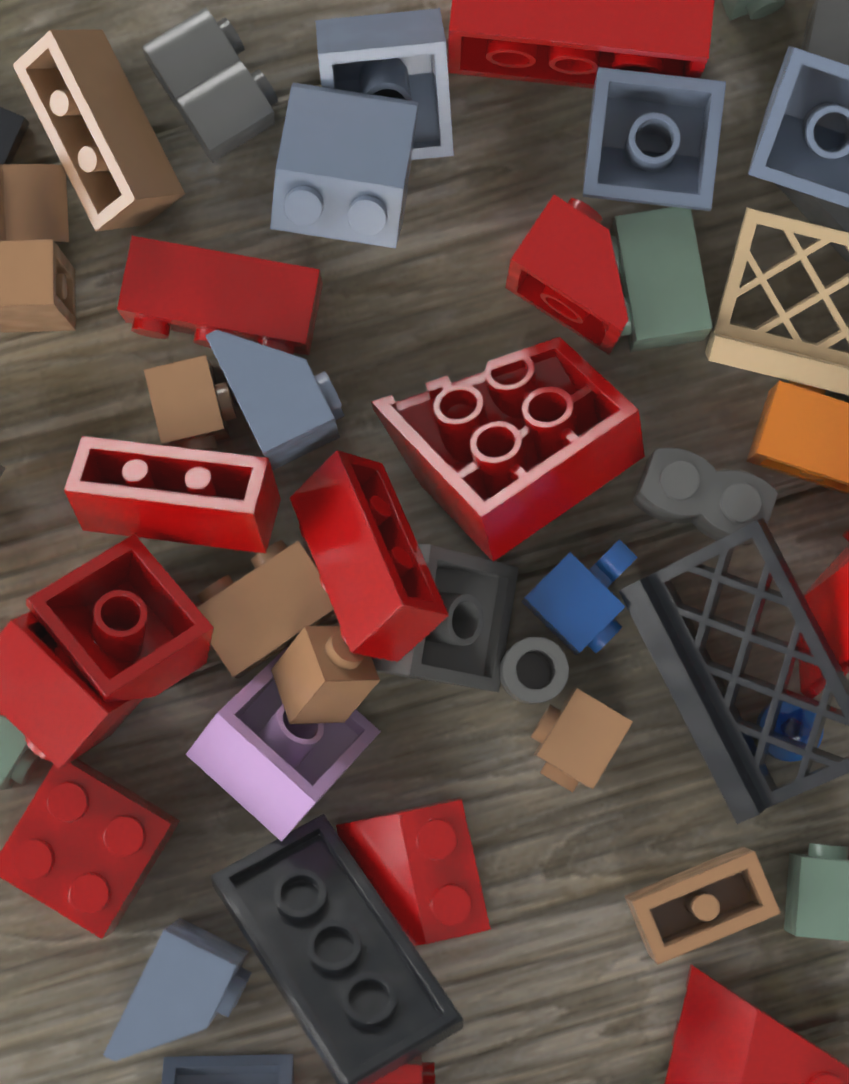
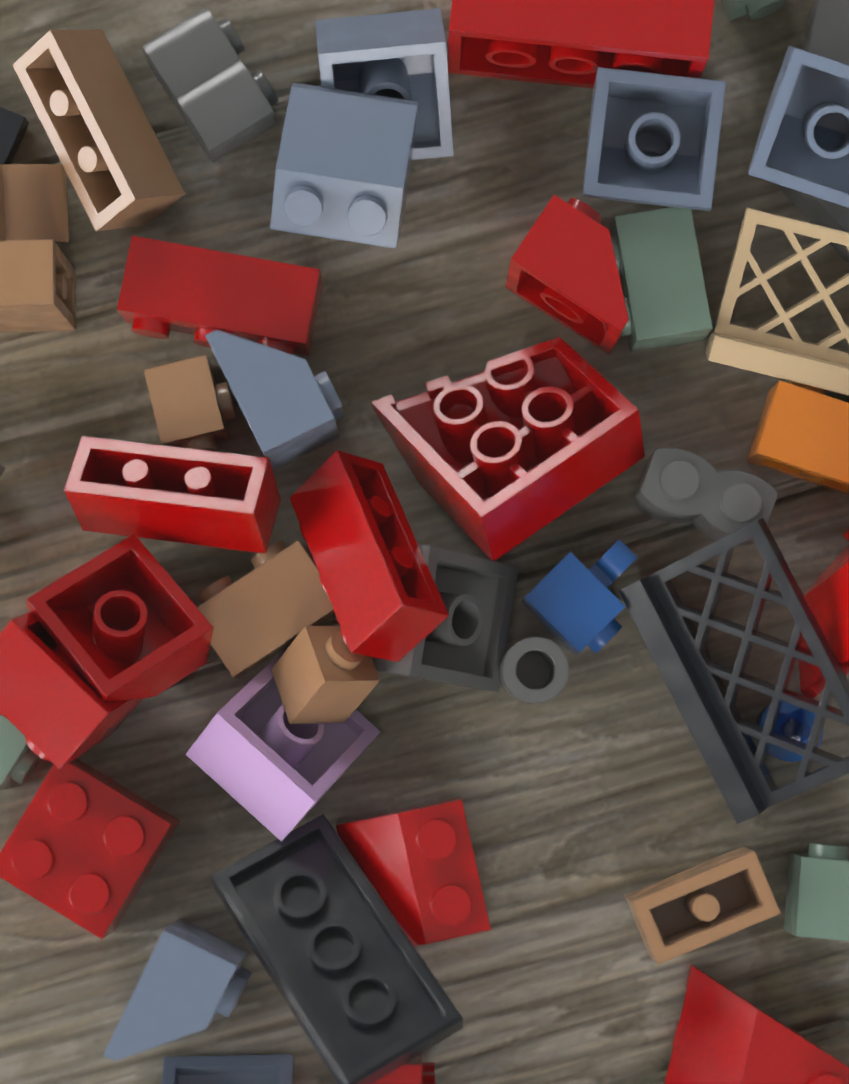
medium nougat brick [531,688,633,793] -> none

